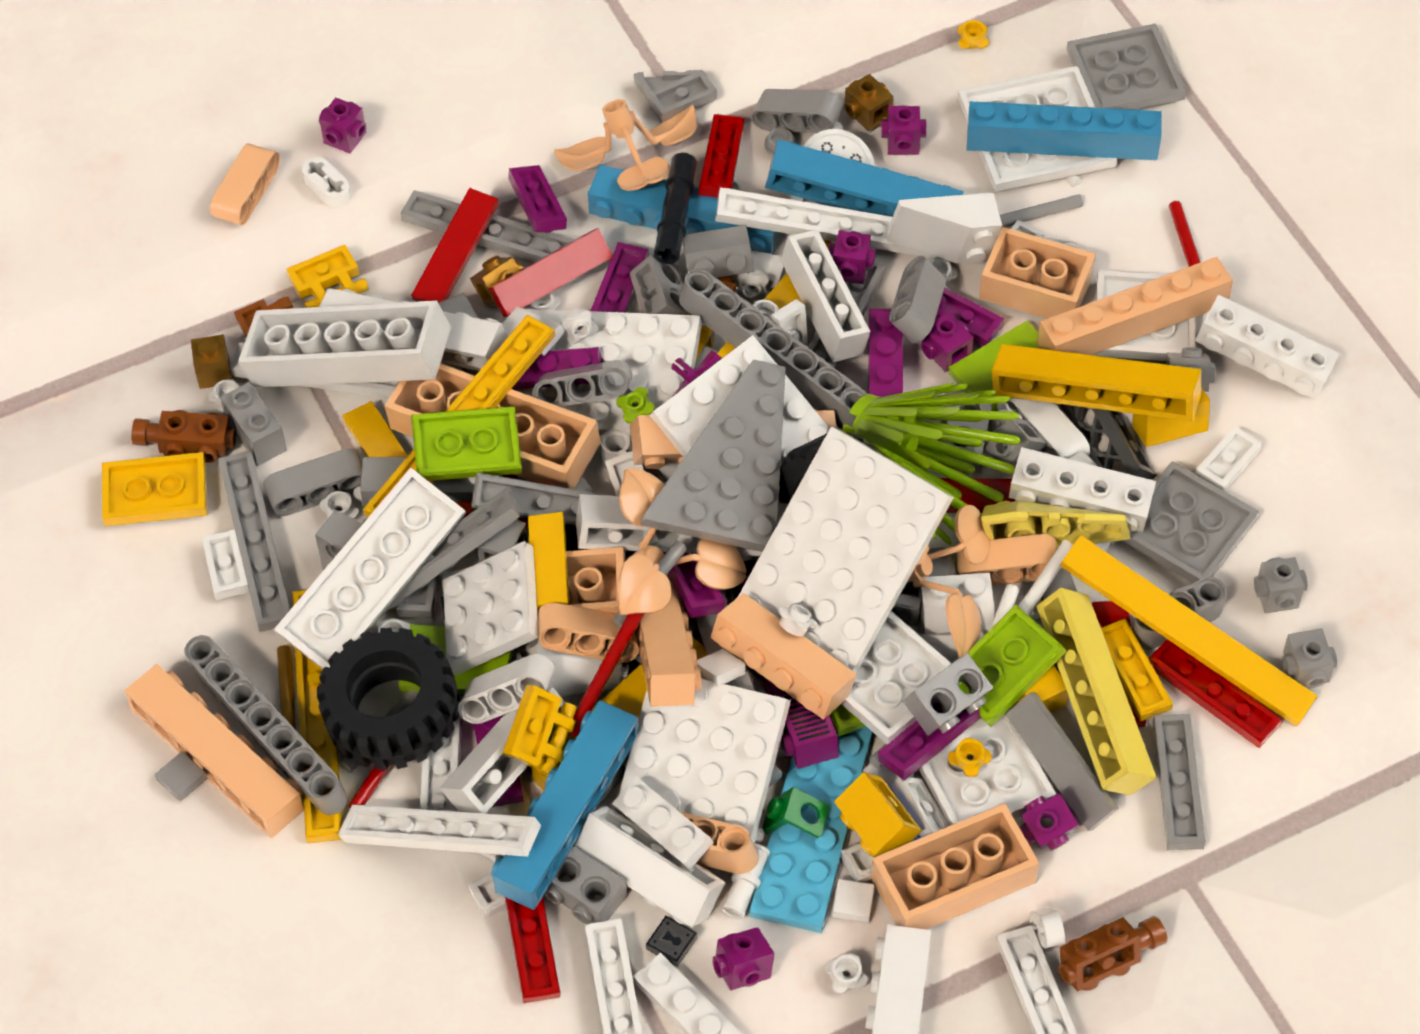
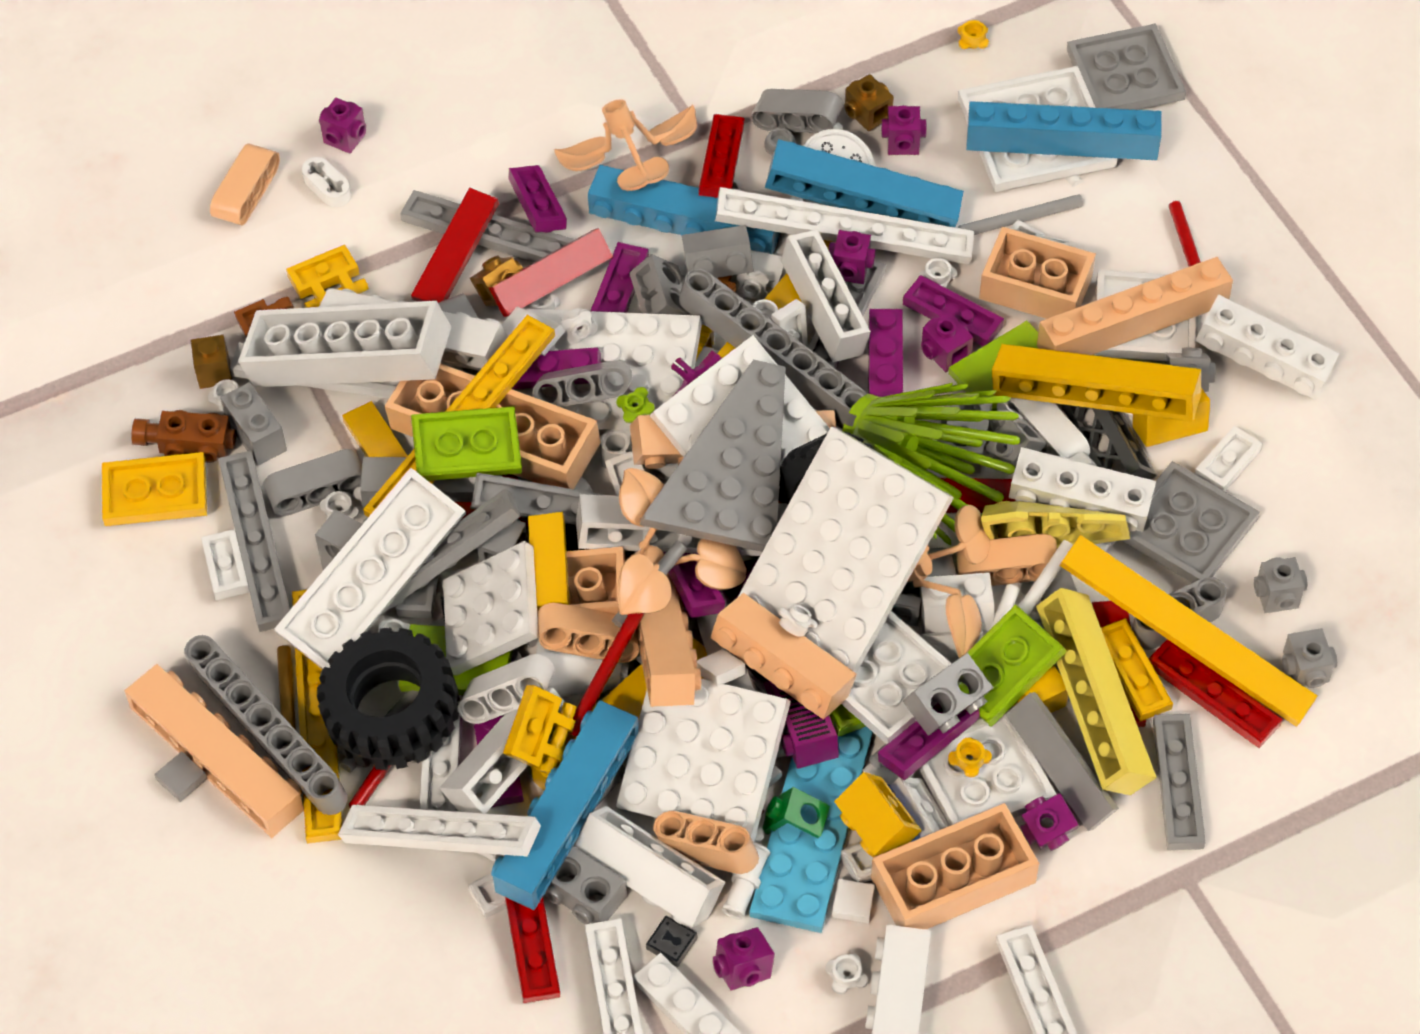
white plate [612,776,714,870] -> none
light grey wing [634,70,717,122] -> none
black piece [654,153,697,264] -> none
white slope [886,192,1002,264] -> none
light grey beam [889,256,946,343] -> none
white beam [1029,907,1065,948] -> none
dark orange brick [1058,916,1168,991] -> none

